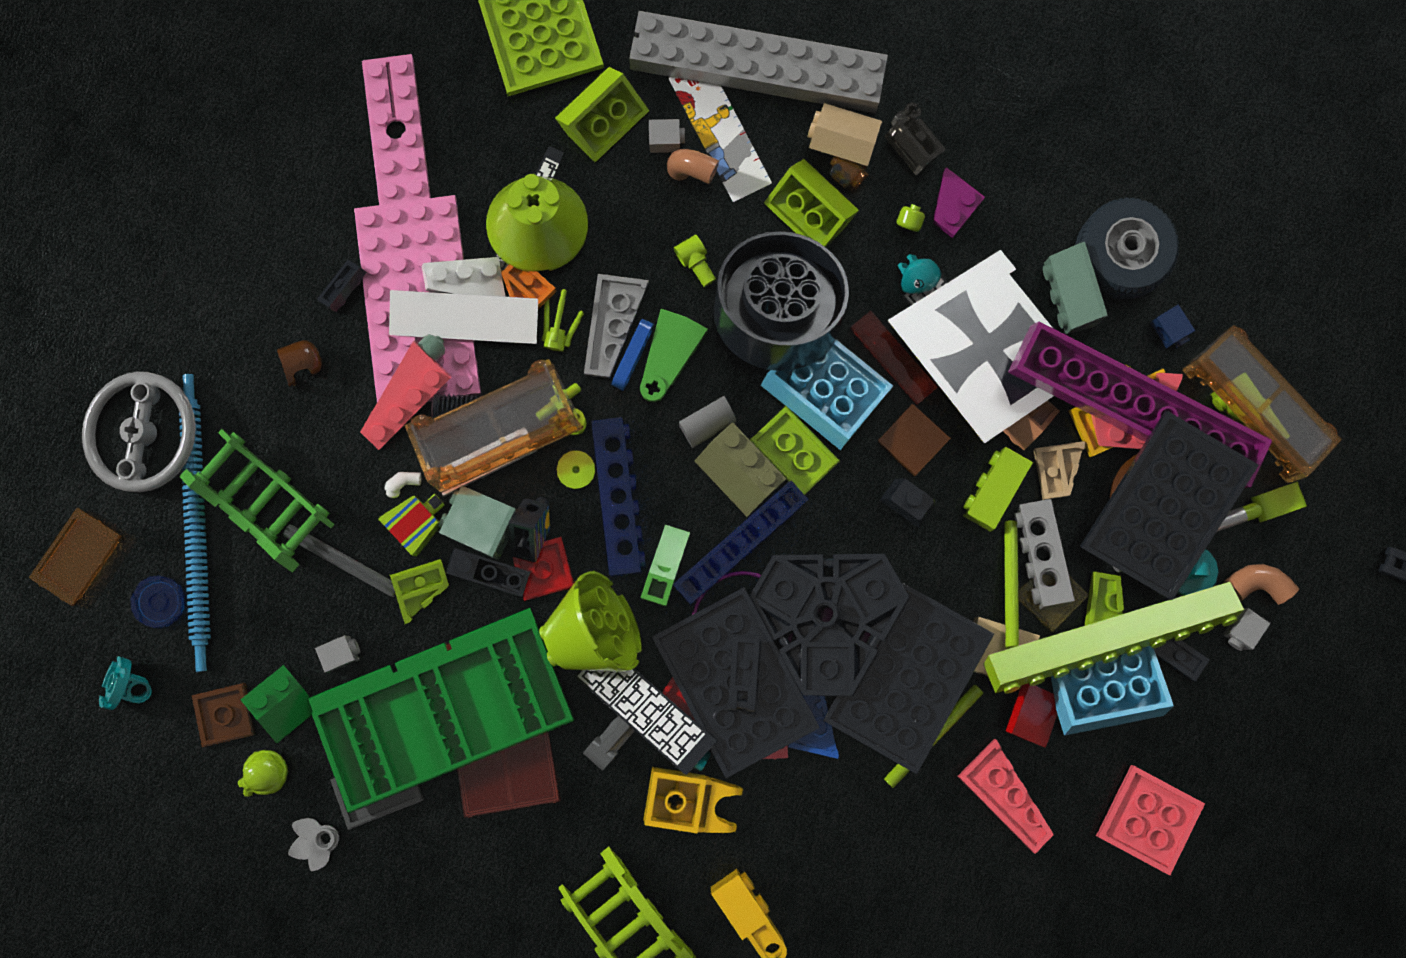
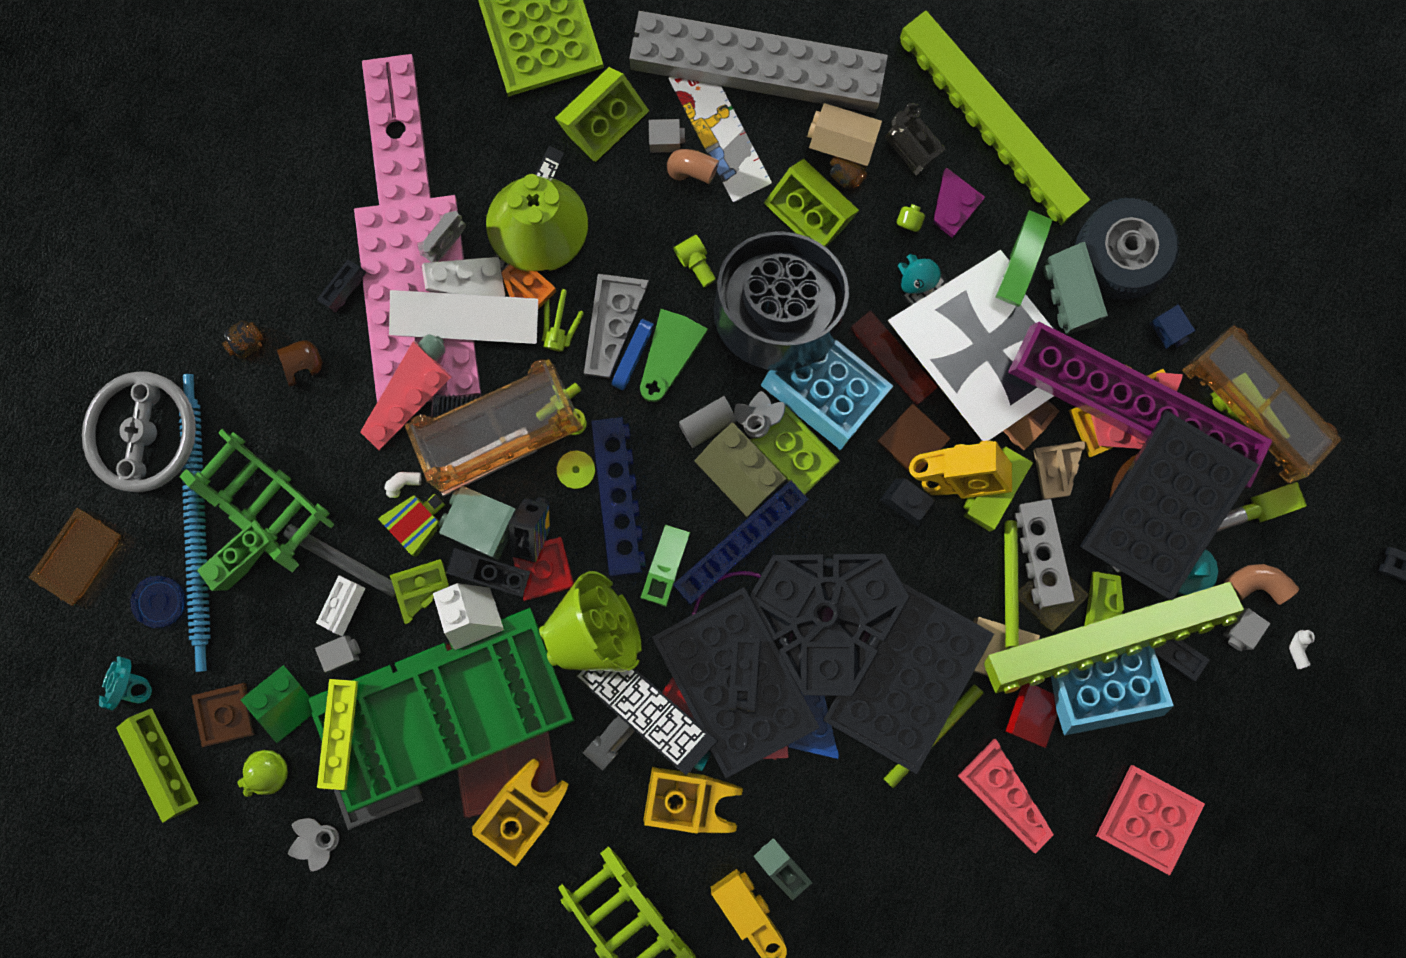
none -> lime brick [116,708,198,823]
none -> bright green slope [197,520,271,591]
none -> clear orange head [222,320,264,359]
none -> white plate [316,576,365,636]
none -> neon yellow plate [317,679,358,790]
none -> light grey slope [417,211,466,262]
none -> white slope [433,583,504,650]
none -> yellow brick [472,759,568,866]
none -> light grey plate [734,391,785,439]
none -> sand green slope [754,838,812,900]
none -> lime brick [900,11,1090,225]
none -> yellow brick [909,441,1012,499]
none -> bright green slope [995,210,1053,307]
none -> white arm [1289,630,1315,669]

